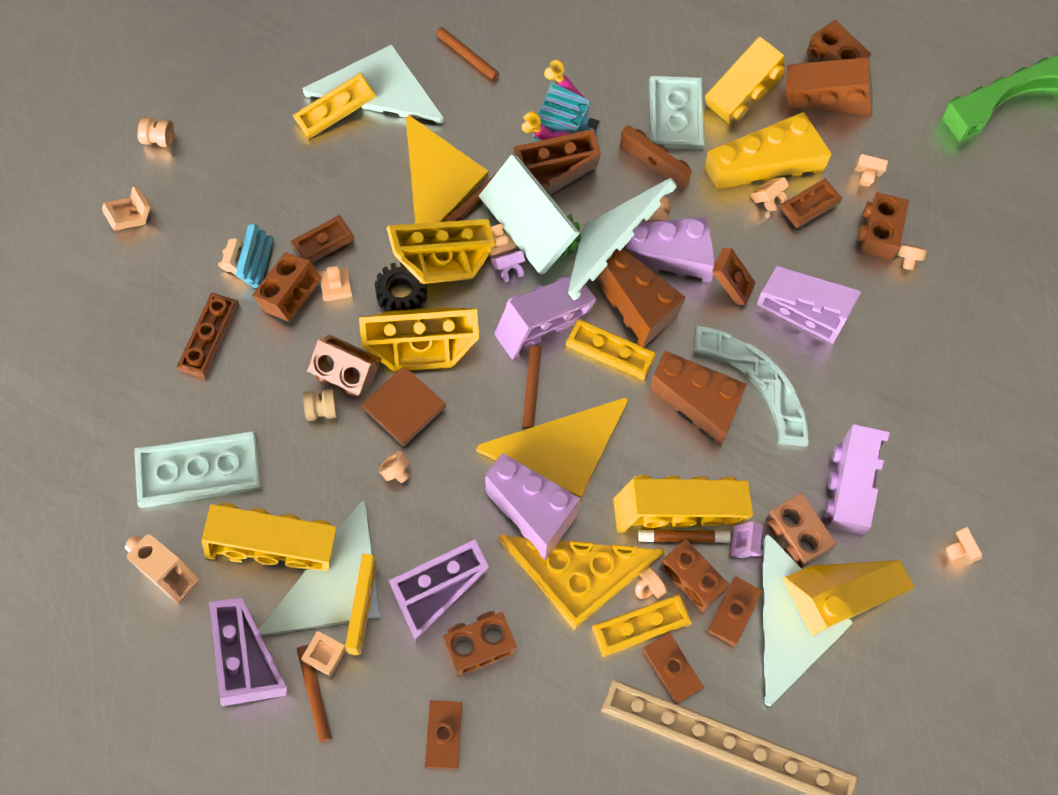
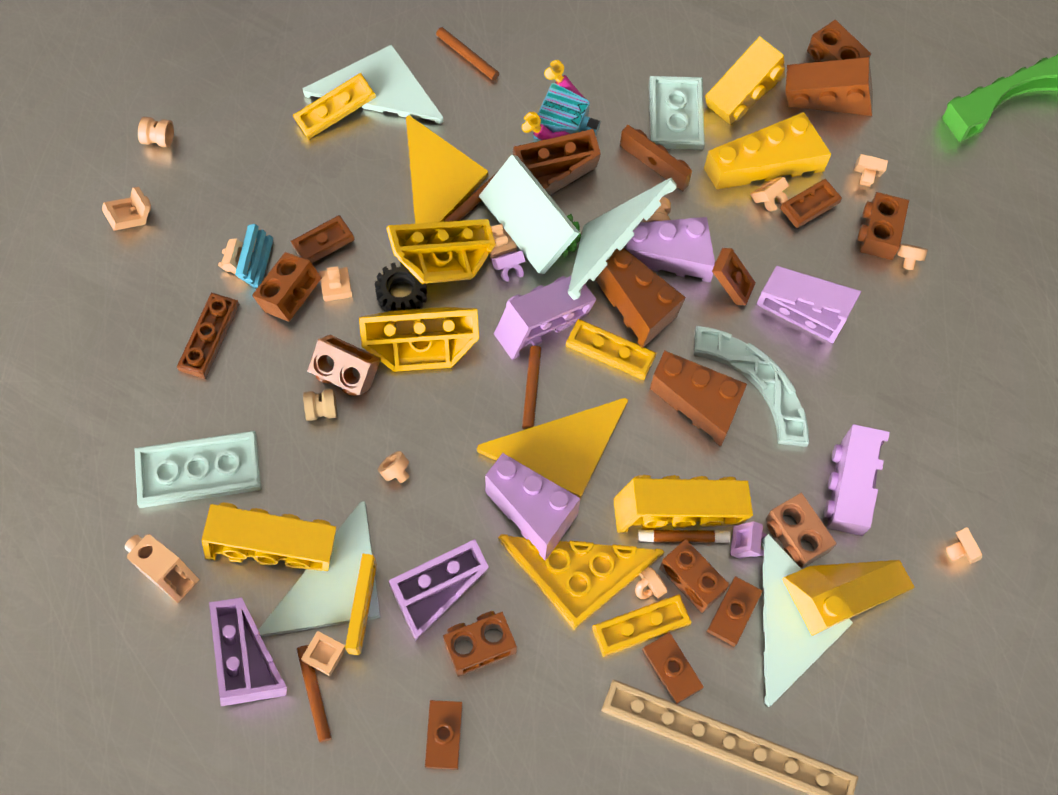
dark orange tile [362,366,446,446] -> none

